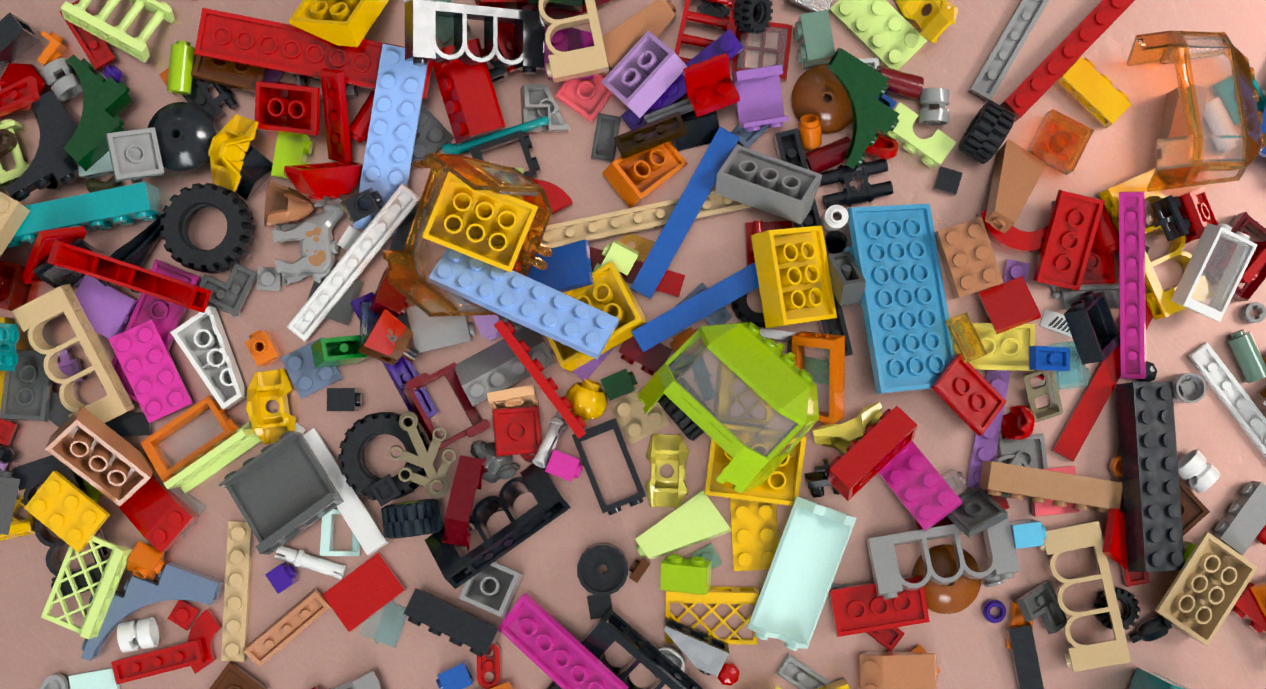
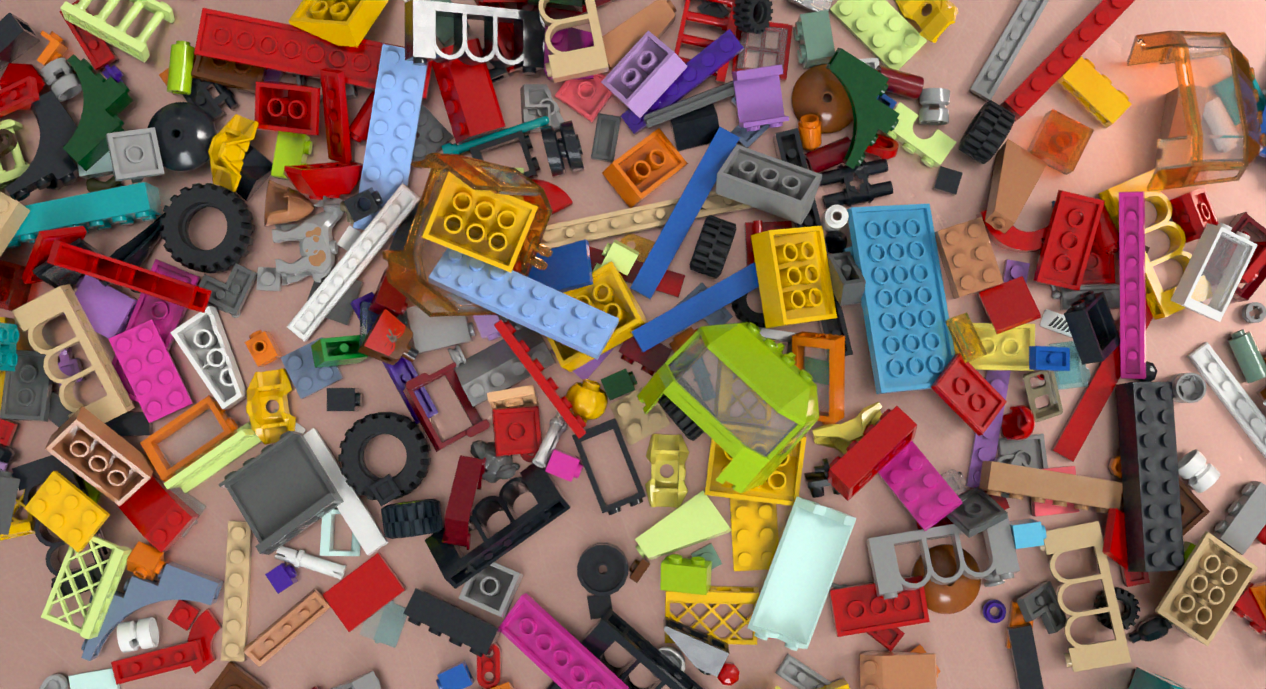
dark tan plant [388,411,456,498] -> none
dark brown tile [614,112,688,159] -> none
red bracket [683,53,740,117] -> none
black hips [1151,195,1192,242] -> none
none -> light grey bush [448,345,467,368]
none -> black wheel [540,120,584,178]
none -> black tyre [689,215,736,279]

